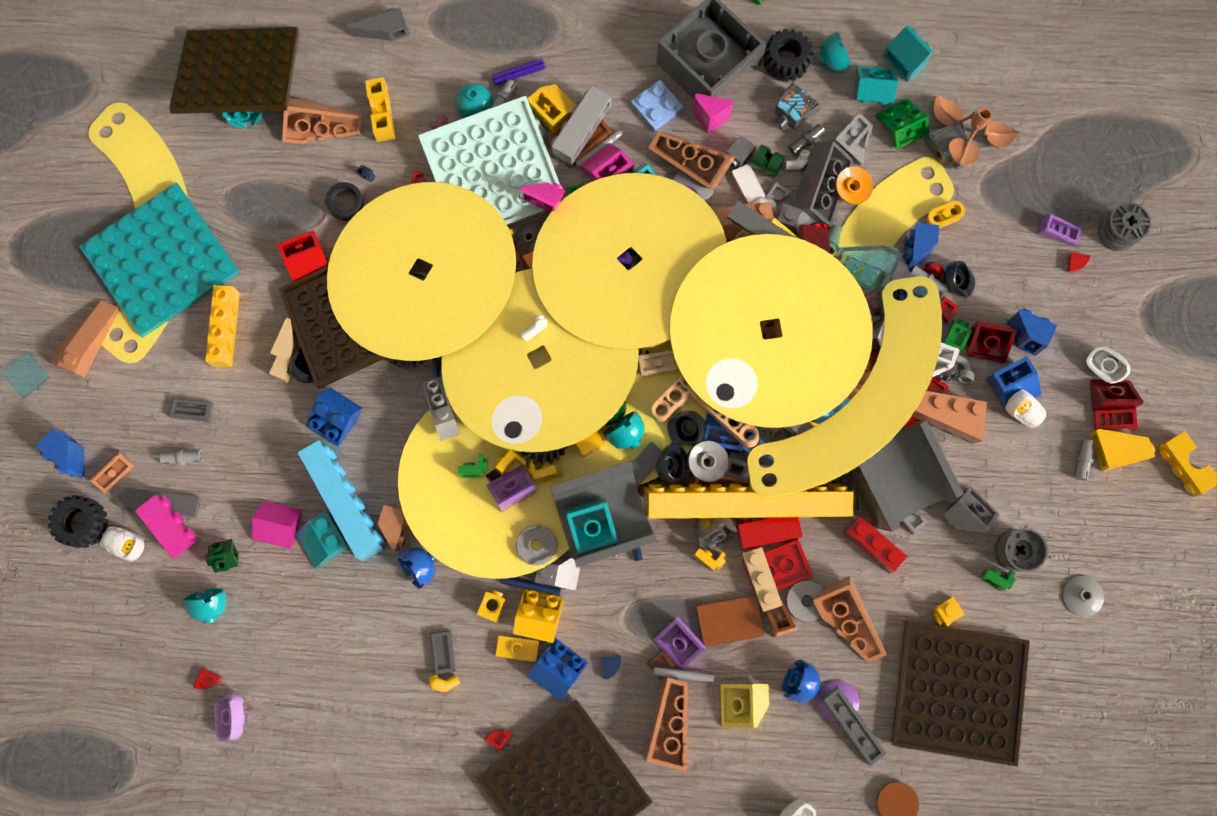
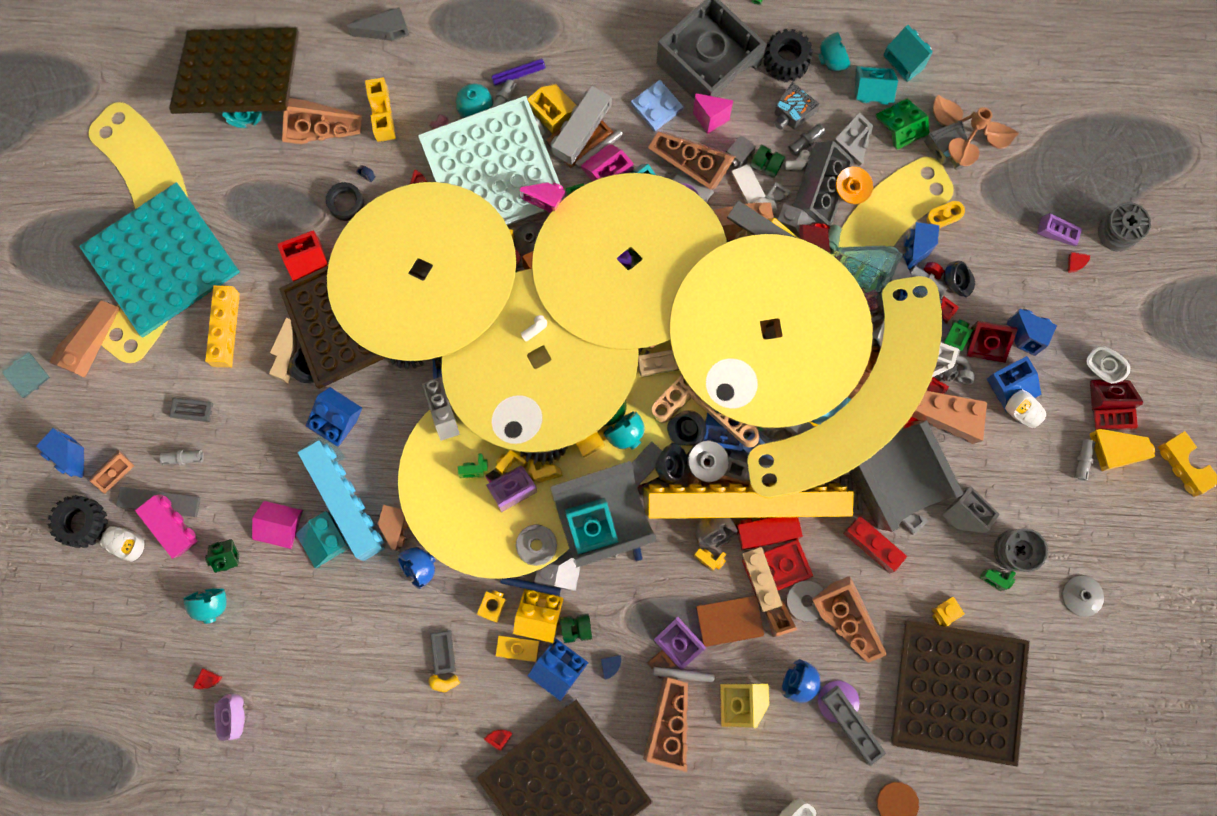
none -> dark green wheel [560,613,593,644]

